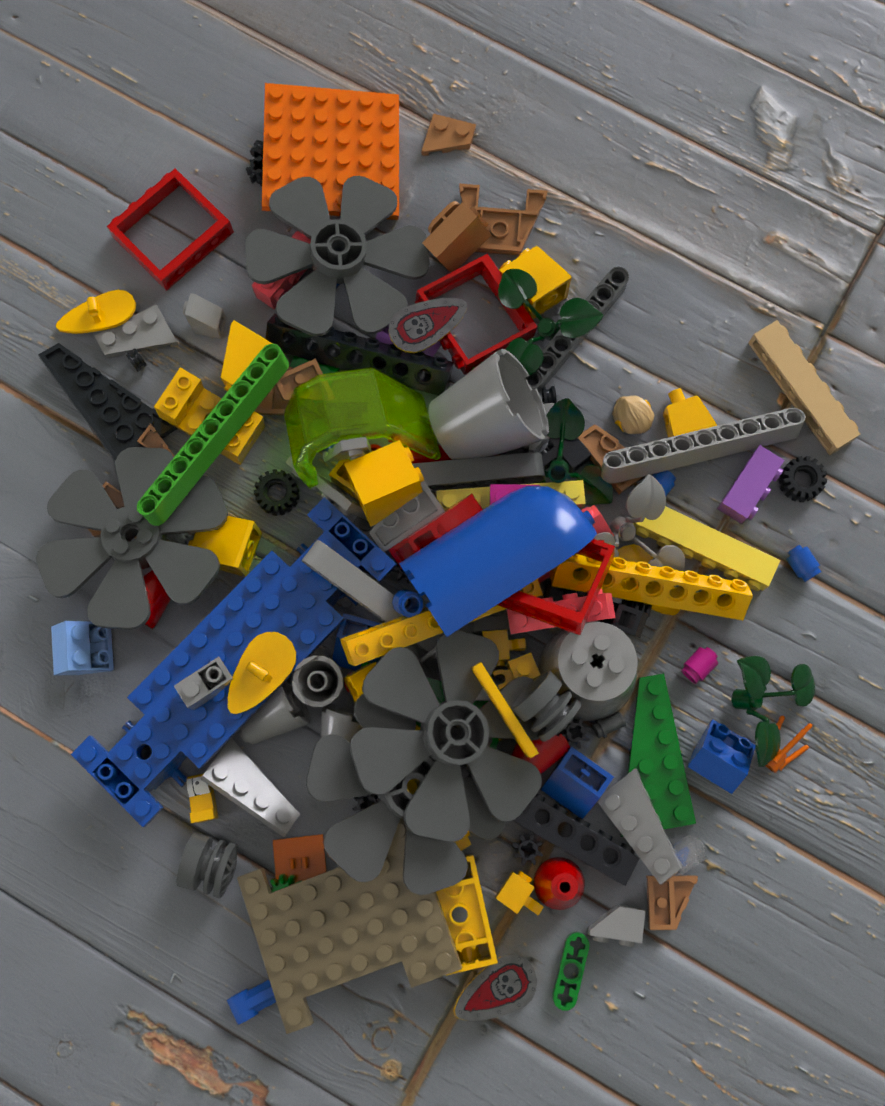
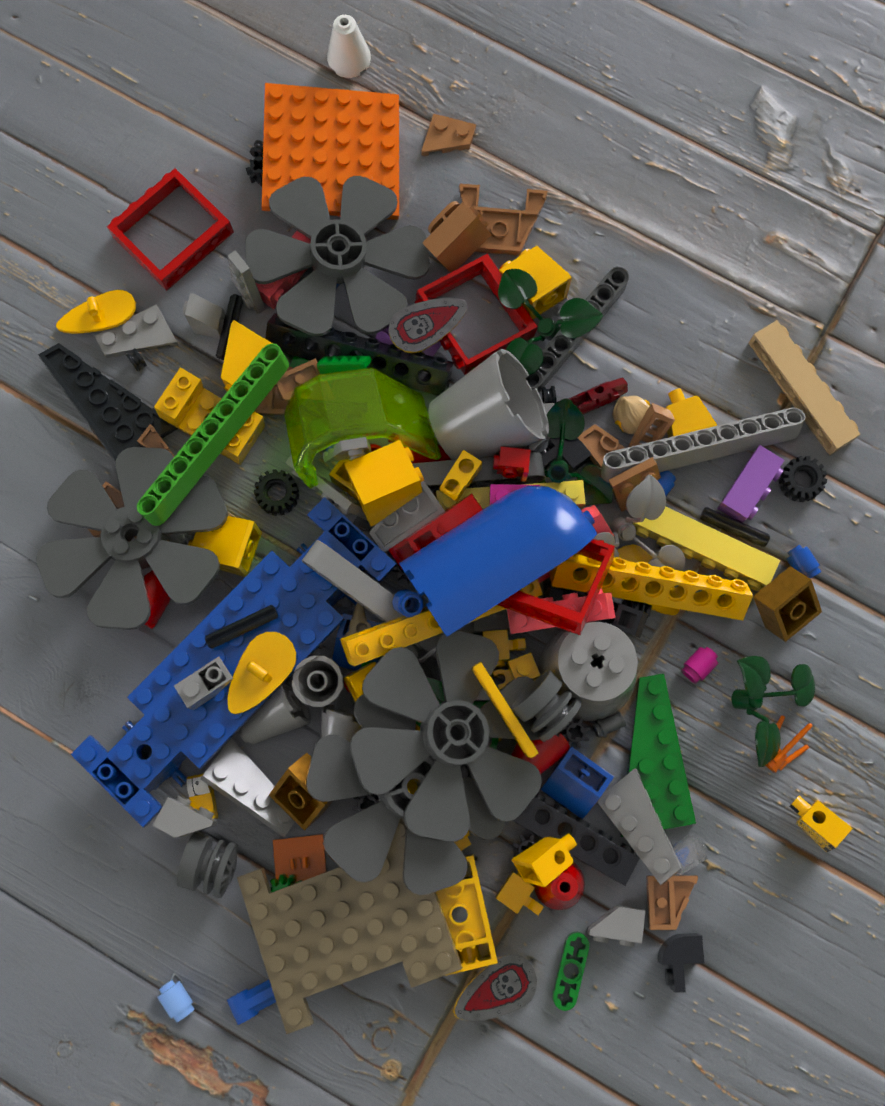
light blue slope [51,621,114,675] -> none
blue slope [687,719,756,794] -> none
none -> light grey slope [152,795,218,838]
none -> light blue brick [157,980,194,1023]
none -> black axle [205,605,278,649]
none -> black axle [216,294,243,360]
none -> light grey wing [228,250,265,314]
none -> pearl gold brick [269,753,333,831]
none -> green slope [317,356,372,381]
none -> white cone [327,15,371,78]
none -> dark tan animal [340,603,371,641]
none -> yellow leg [439,450,482,502]
none -> red brick [493,446,530,482]
none -> yellow torso [511,834,577,887]
none -> dark red hinge [569,377,628,415]
none -> medium nougat wing [609,457,661,512]
none -> medium nougat slope [628,403,675,447]
none -> black brick [658,933,704,993]
none -> black axle [700,507,770,547]
none -> pearl gold brick [753,566,822,642]
none -> yellow torso [789,795,853,852]

